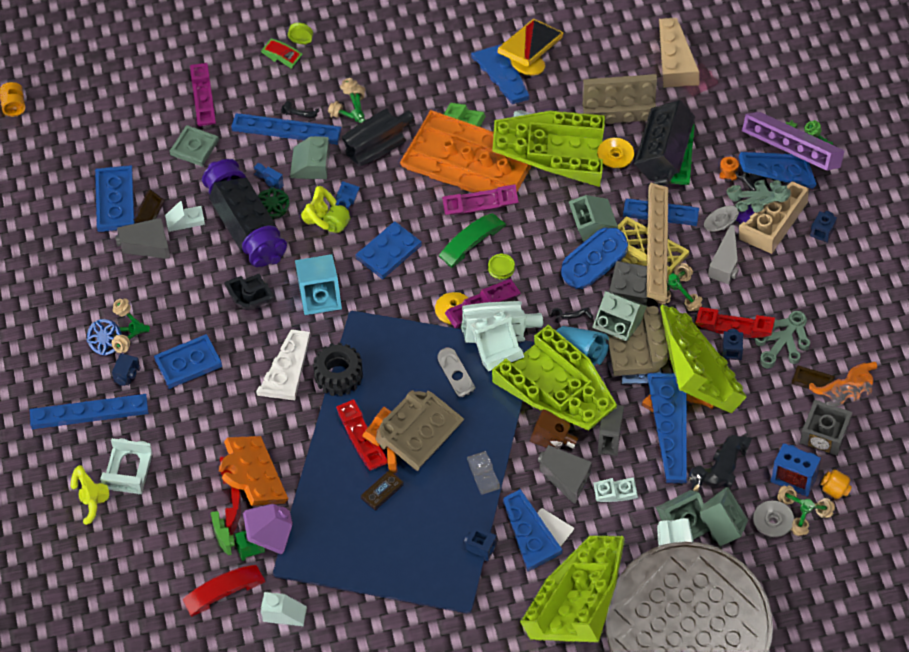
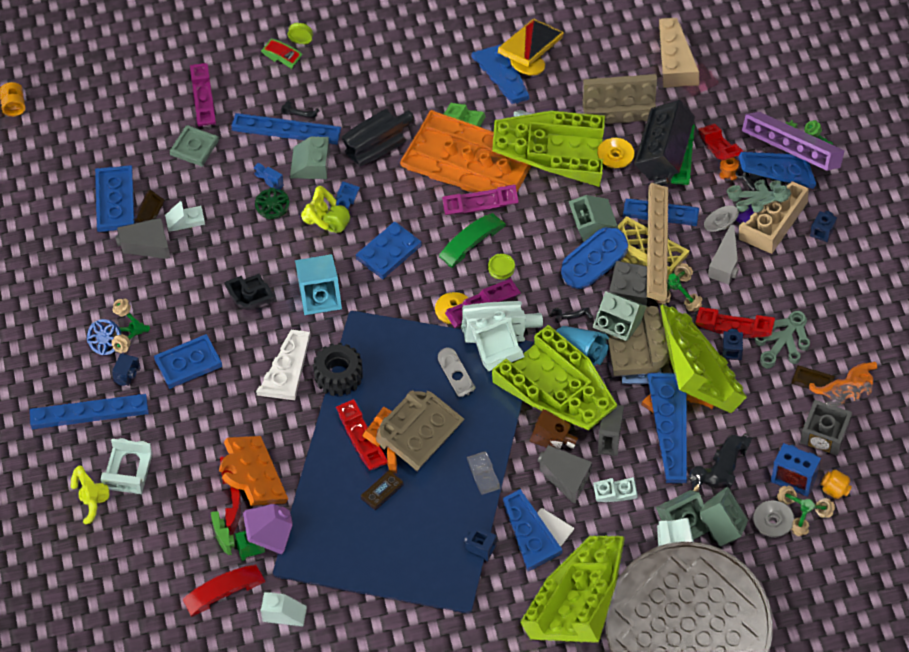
brick [202,159,287,267] -> none
plant [328,78,366,123] -> none
none -> red slope [698,123,743,160]

